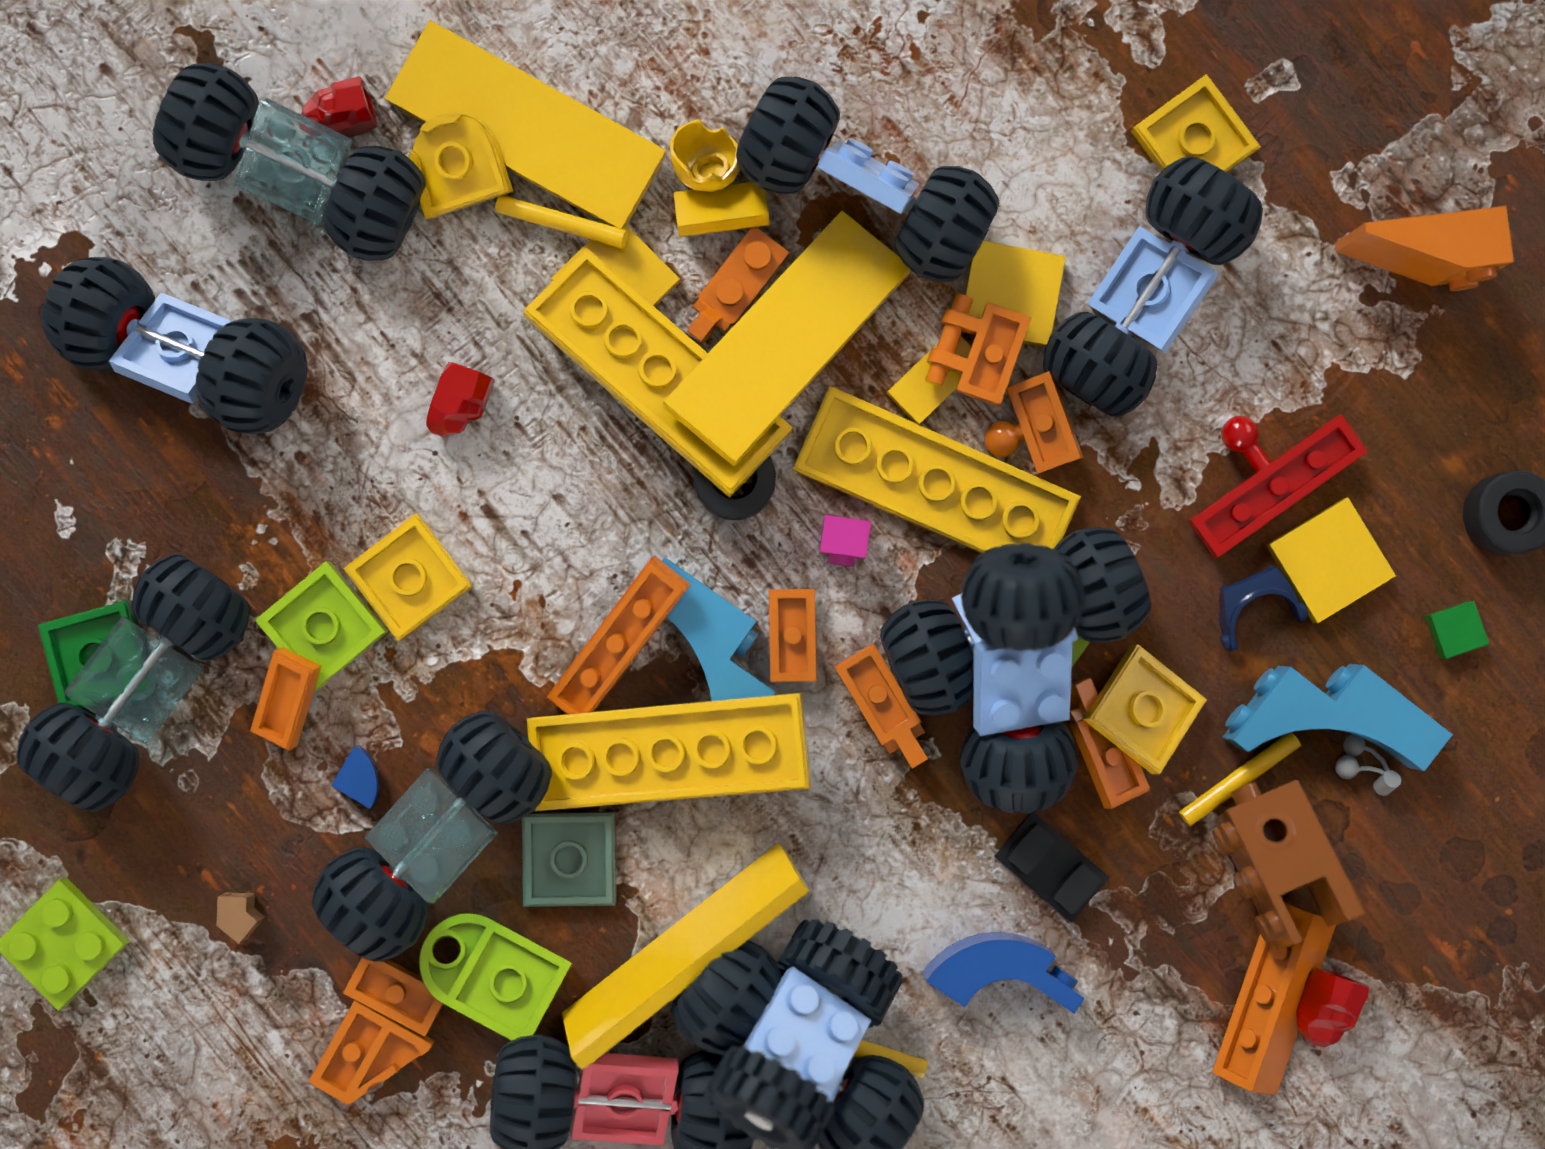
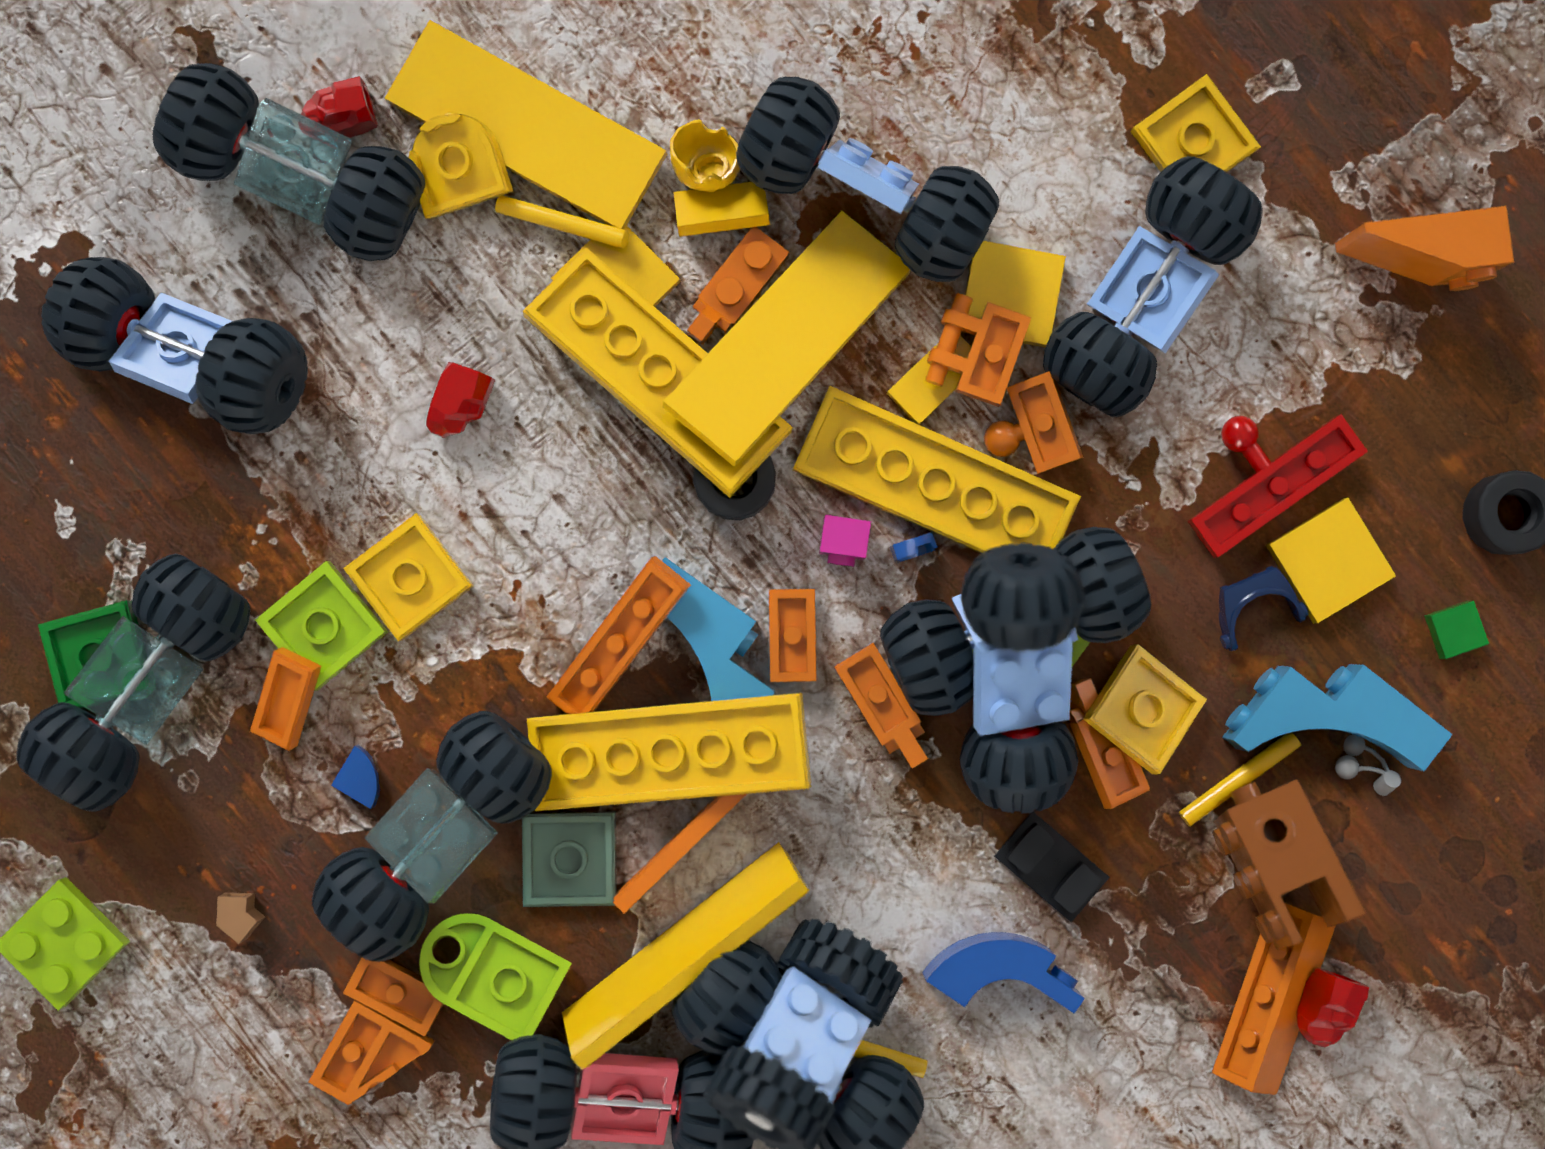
none -> orange tile [613,794,747,914]
none -> blue tile [890,532,938,563]

